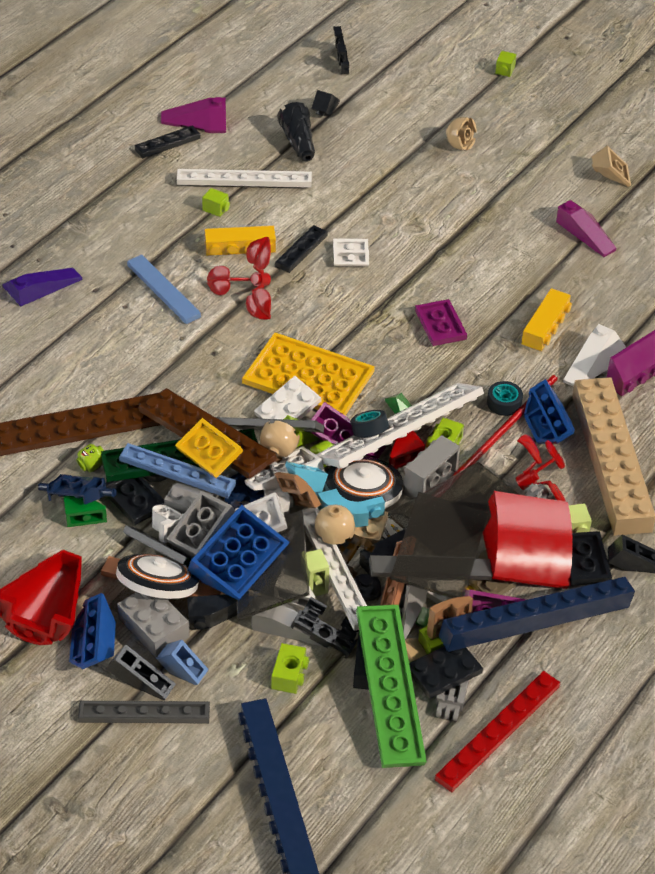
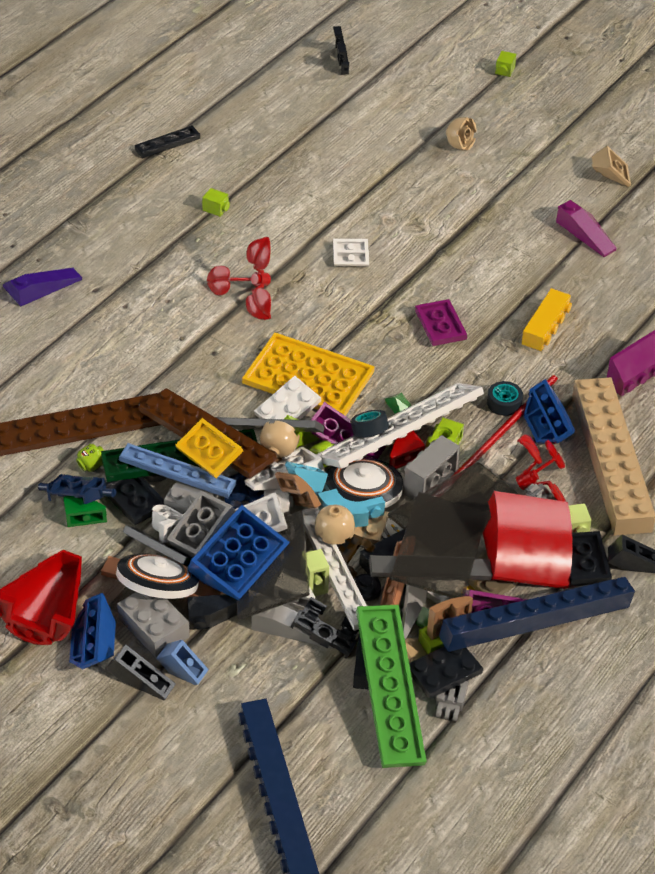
dark grey tile [78,700,210,724] -> none
medium blue tile [127,255,201,324] -> none
magenta wedge [161,97,226,133] -> none
white plate [177,169,312,188] -> none
yellow brick [205,226,276,256] -> none
lime brick [271,643,309,694] -> none
black tile [275,225,328,273] -> none
black cone [277,102,315,162] -> none
black slope [311,90,340,117] -> none
red plate [435,671,561,793] -> none
white wedge [563,324,626,387] -> none

